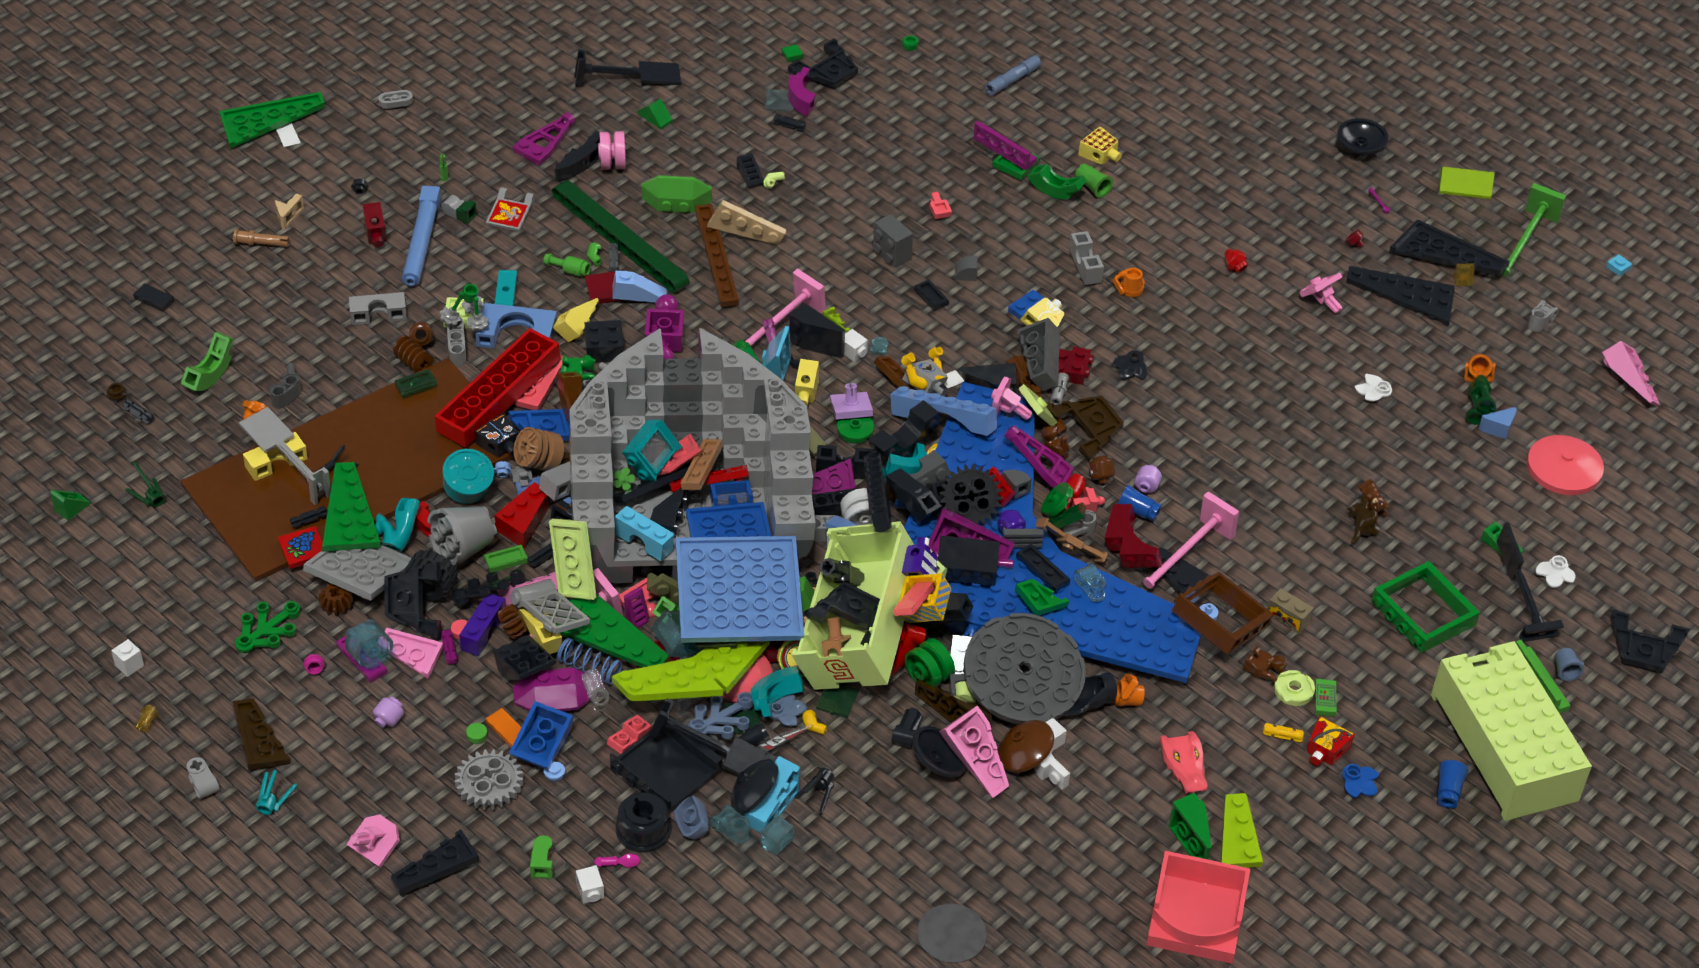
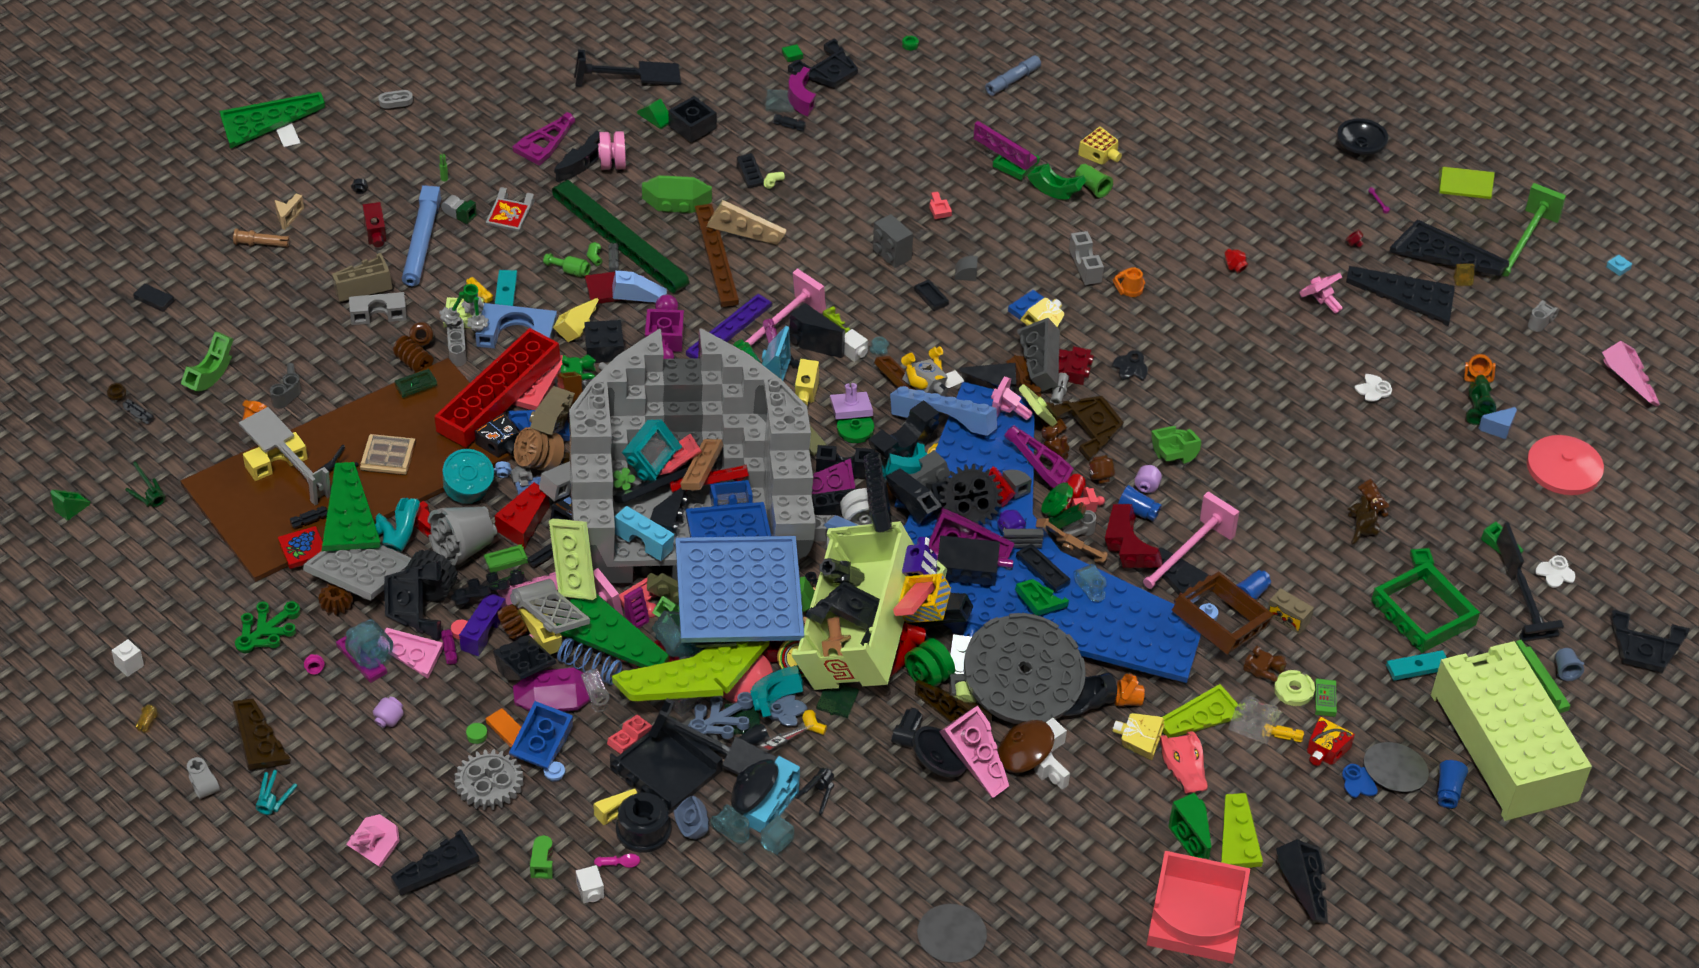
none -> dark tan wedge [332,253,392,302]
none -> clear piece [360,434,416,475]
none -> yellow axle [466,277,493,303]
none -> dark tan wedge [529,386,575,435]
none -> light yellow slope [593,789,637,825]
none -> black brick [668,96,717,143]
none -> dark purple tile [686,294,772,359]
none -> light yellow torso [1113,713,1165,760]
none -> bright green brick [1151,426,1201,464]
none -> lime wing [1163,684,1246,738]
none -> clear bracket [1228,697,1282,745]
none -> blue plant [1236,570,1271,600]
none -> black wedge [1276,839,1328,925]
none -> flat silver sticker [1364,742,1429,792]
none -> teal tile [1386,650,1447,681]
none -> green tile [1410,548,1434,568]

